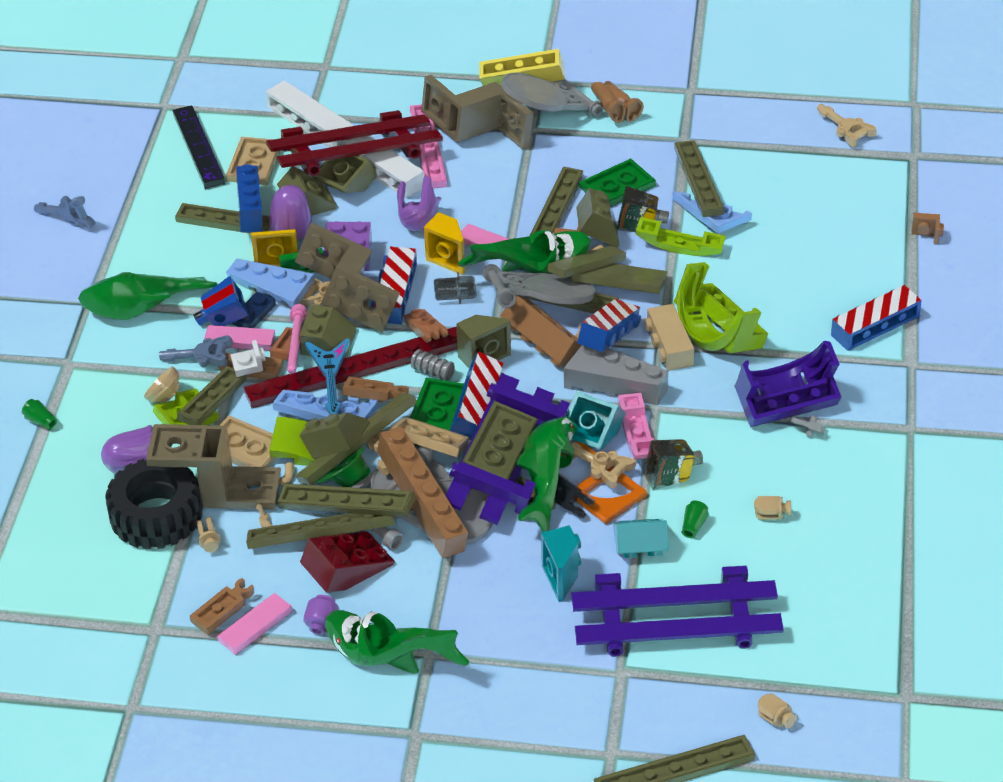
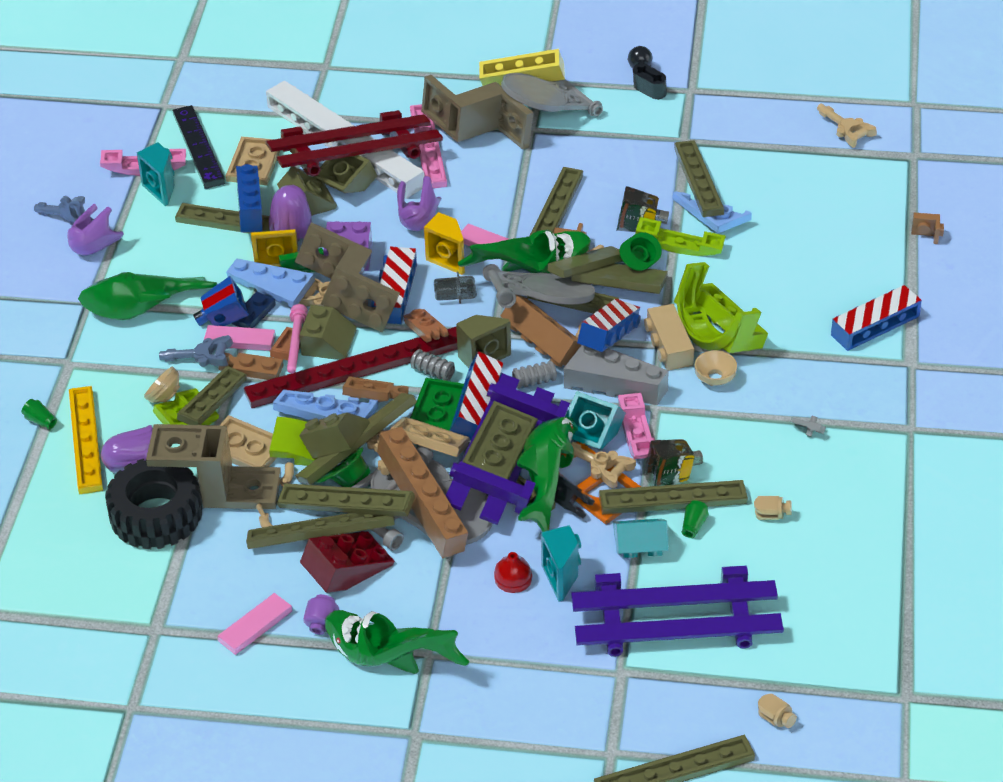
medium nougat plate [190,578,255,635] -> none
tan arm [196,516,221,553] -> none
white bracket [230,340,266,377] -> none
dark azure piece [305,338,350,415] -> none
olive slope [576,188,620,248] -> none
green tile [579,158,656,206] -> none
medium nougat piece [591,81,644,123] -> none
dark purple piece [734,340,842,428] -> none
none -> medium lavender hair [67,204,124,255]
none -> yellow tile [69,386,103,495]
none -> bright pink slope [100,149,186,176]
none -> teal slope [136,142,175,206]
none -> red helmet [494,552,533,593]
none -> light grey piece [512,360,557,389]
none -> olive tile [598,480,748,515]
none -> green piece [619,232,662,271]
none -> black beam [627,45,667,100]
none -> tan piece [694,350,737,386]

